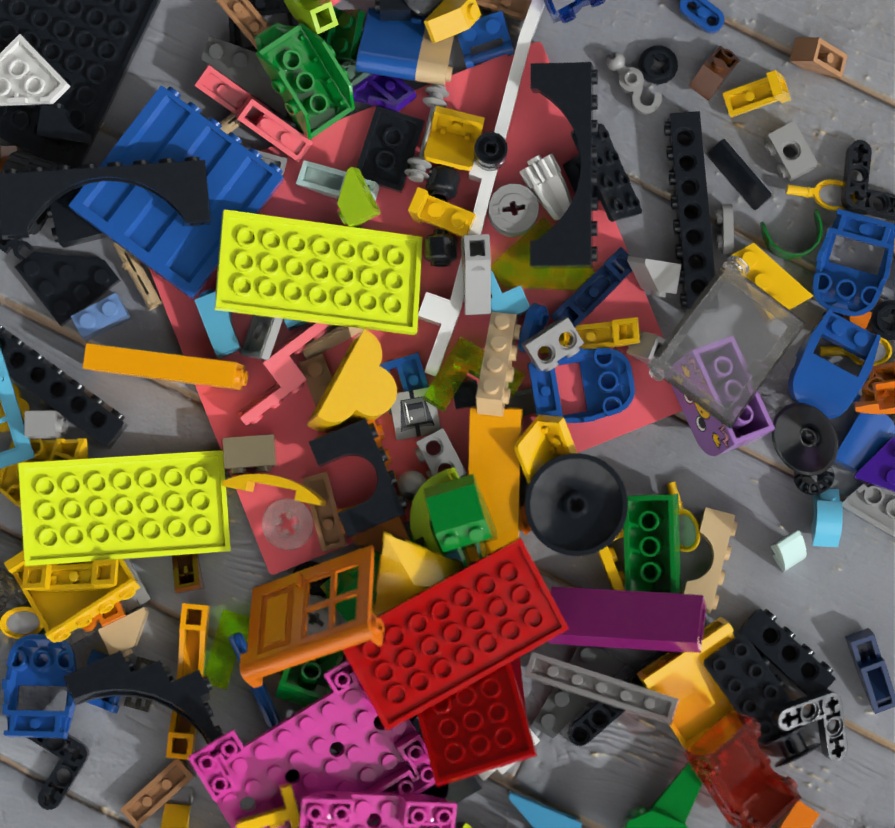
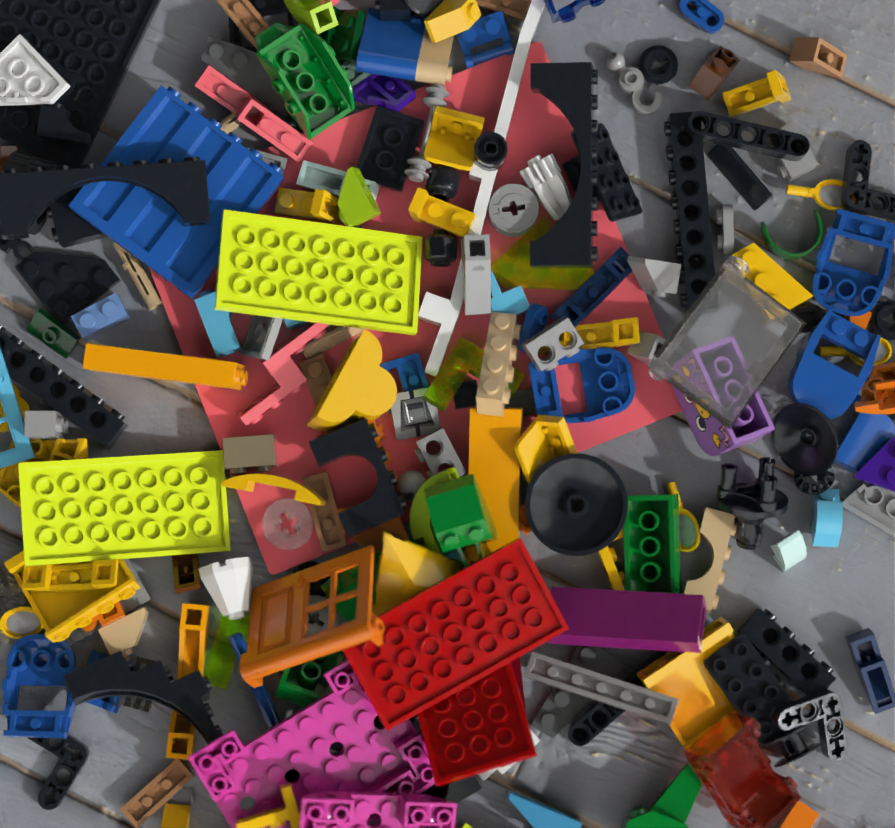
none -> dark green plate [26,308,81,359]
none -> white cone [199,557,253,620]
none -> yellow bracket [274,188,341,225]
none -> black beam [686,111,810,161]
none -> black piece [716,457,789,550]
none -> black plate [792,305,821,334]

